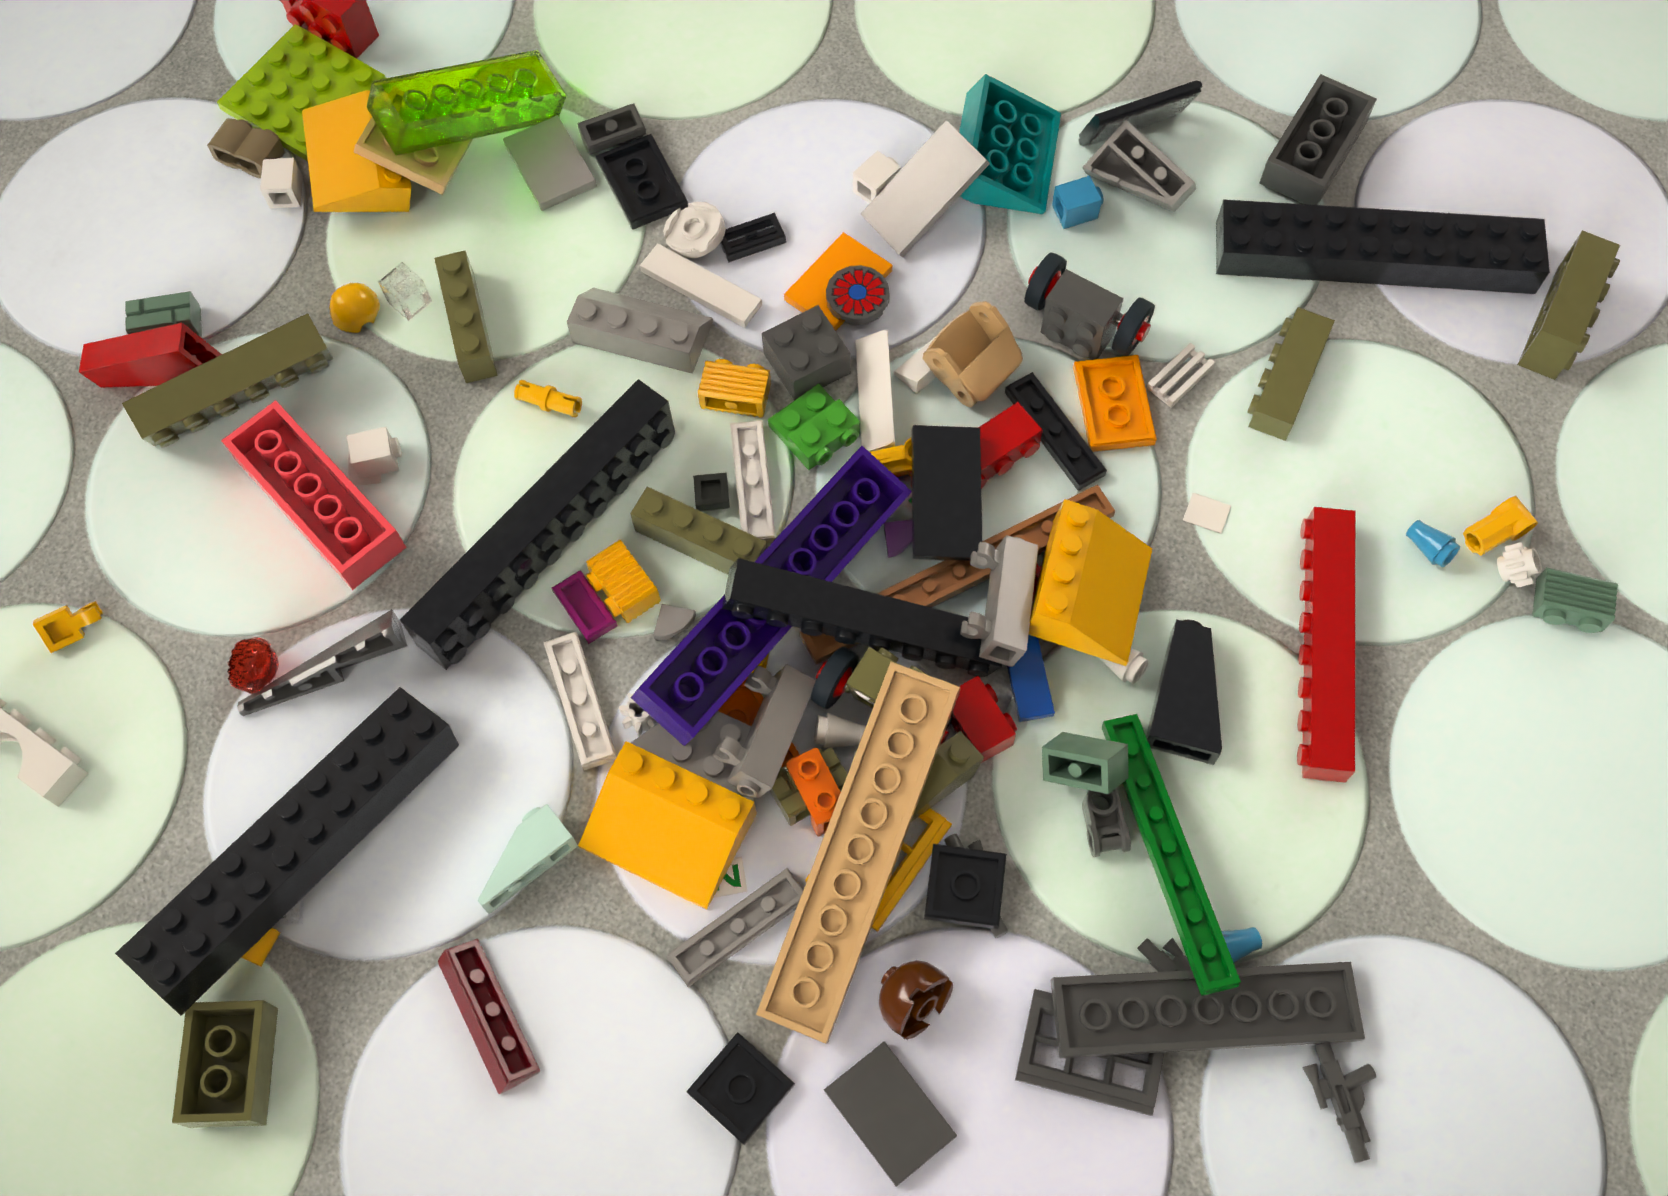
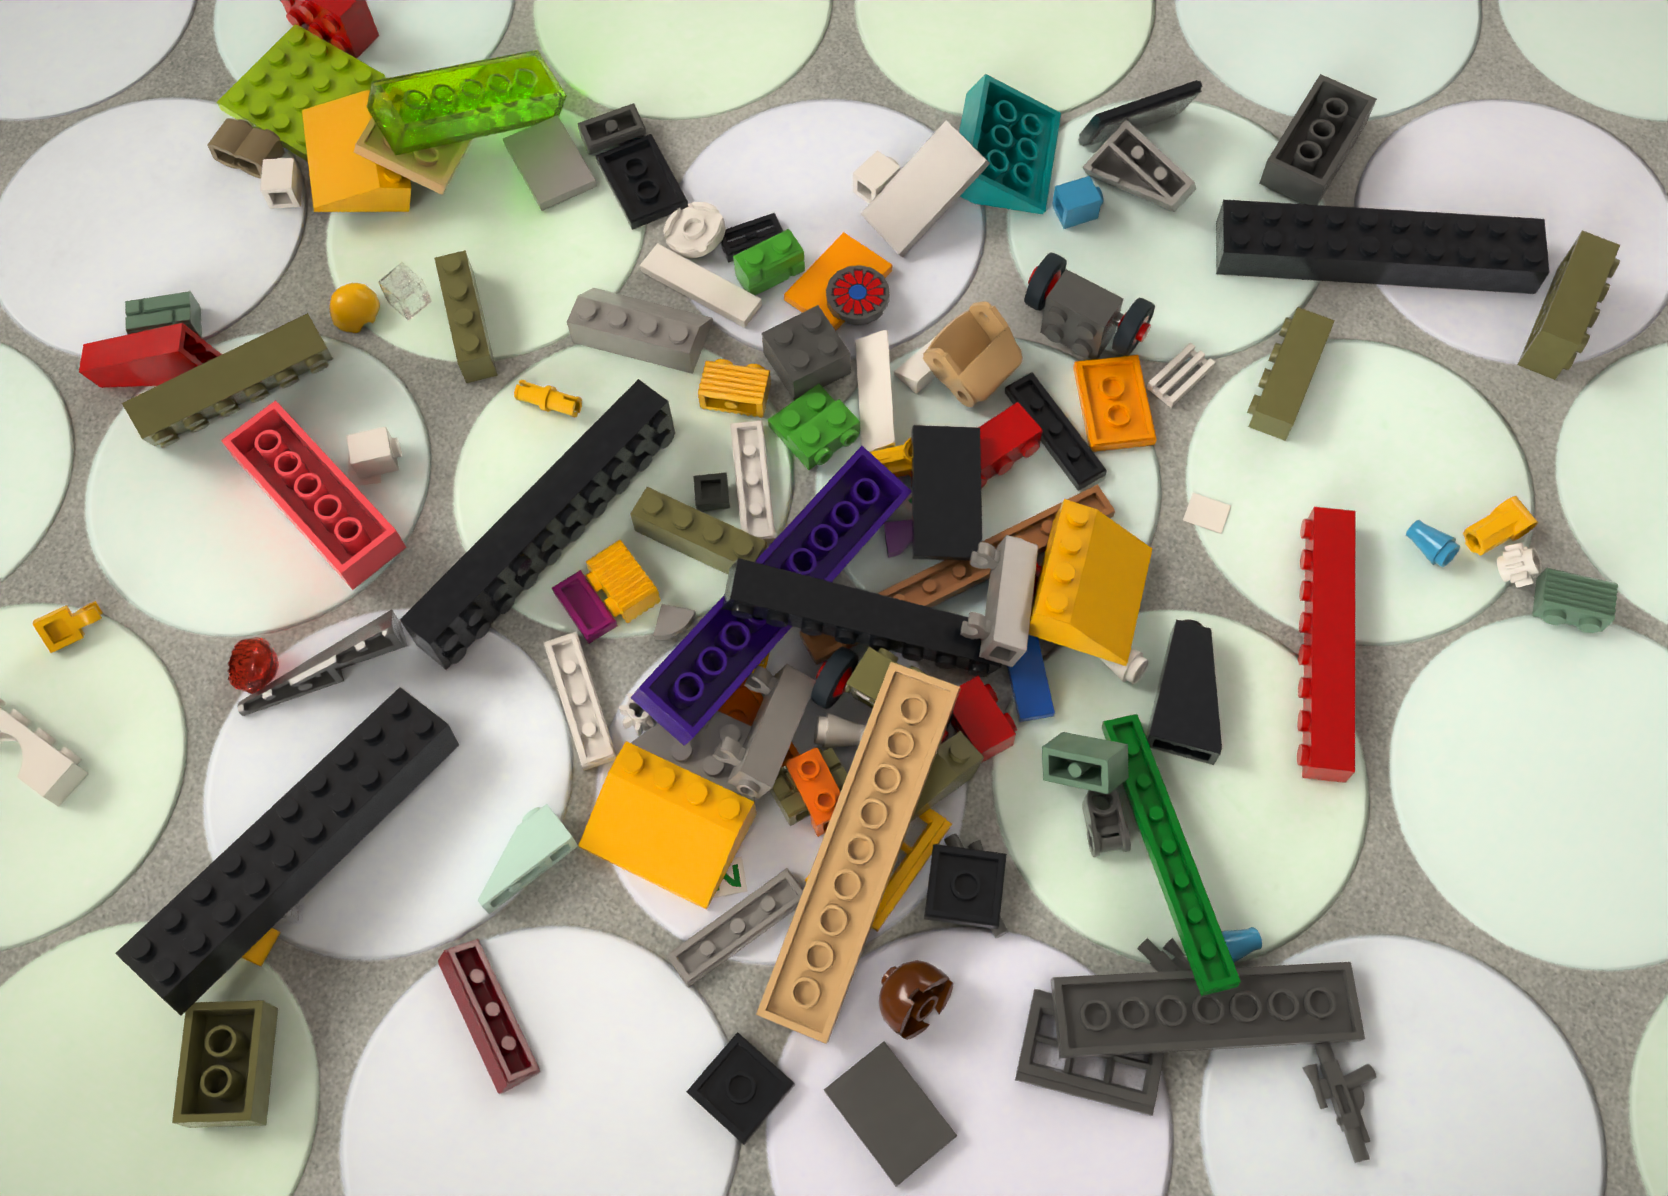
none -> bright green brick [733,229,805,296]

